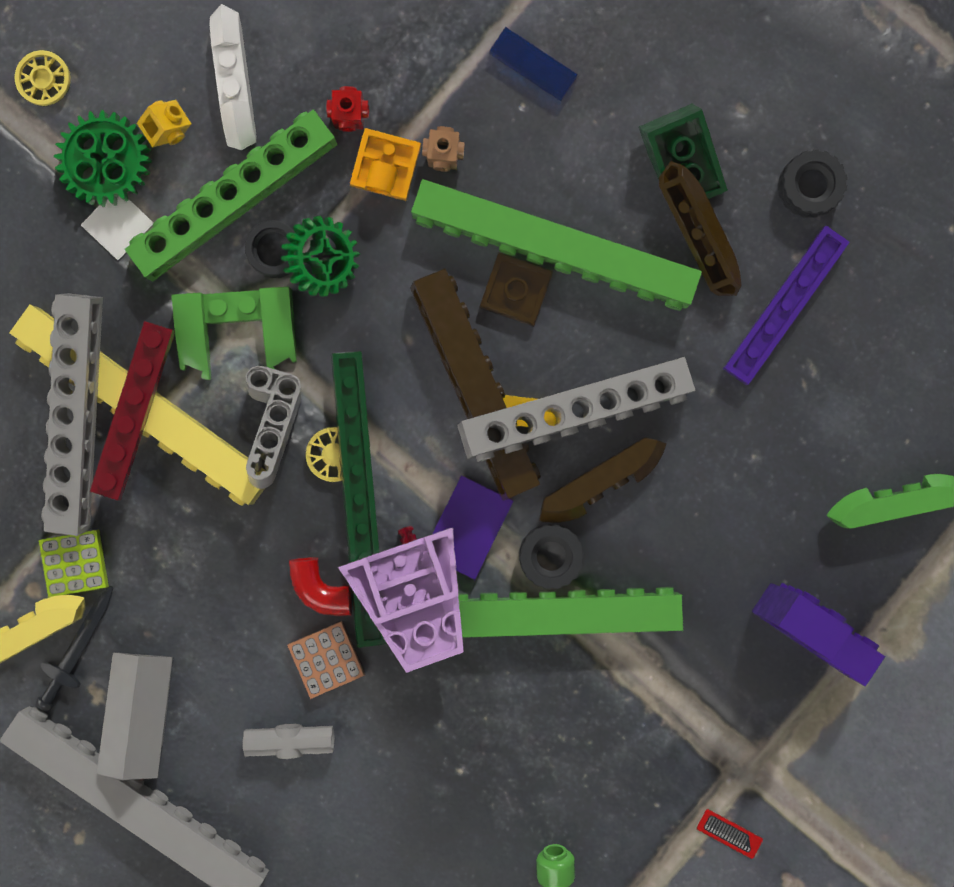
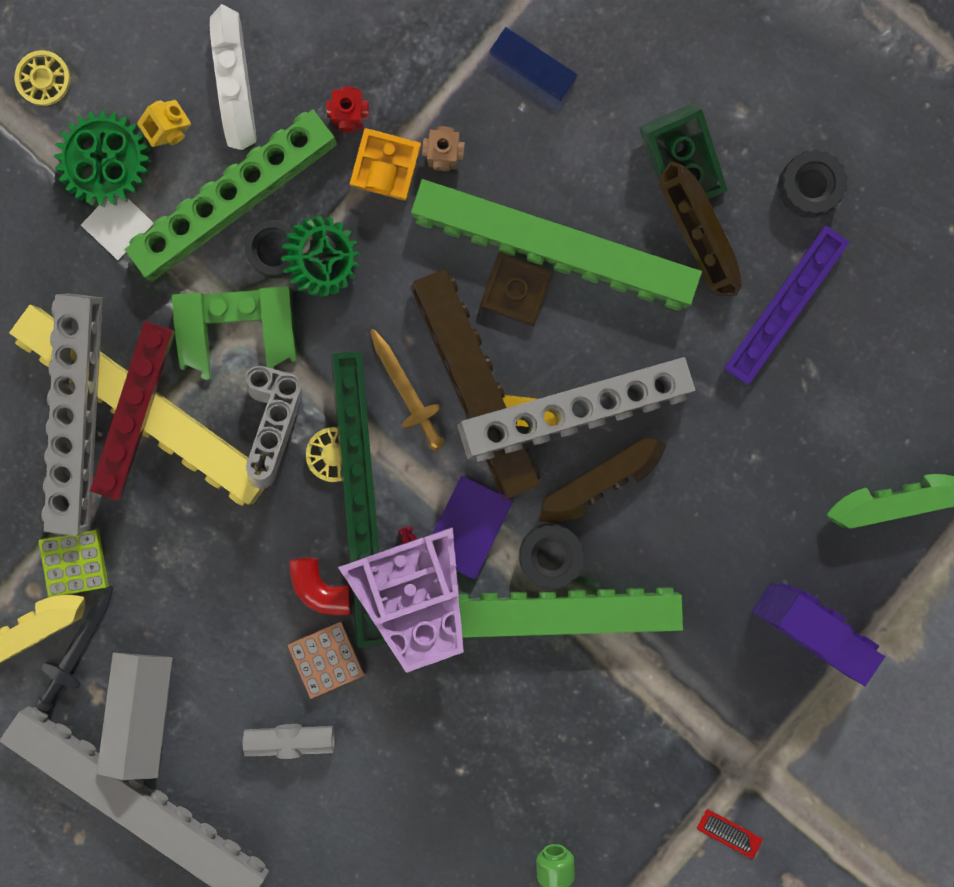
none -> pearl gold sword [370,329,445,451]

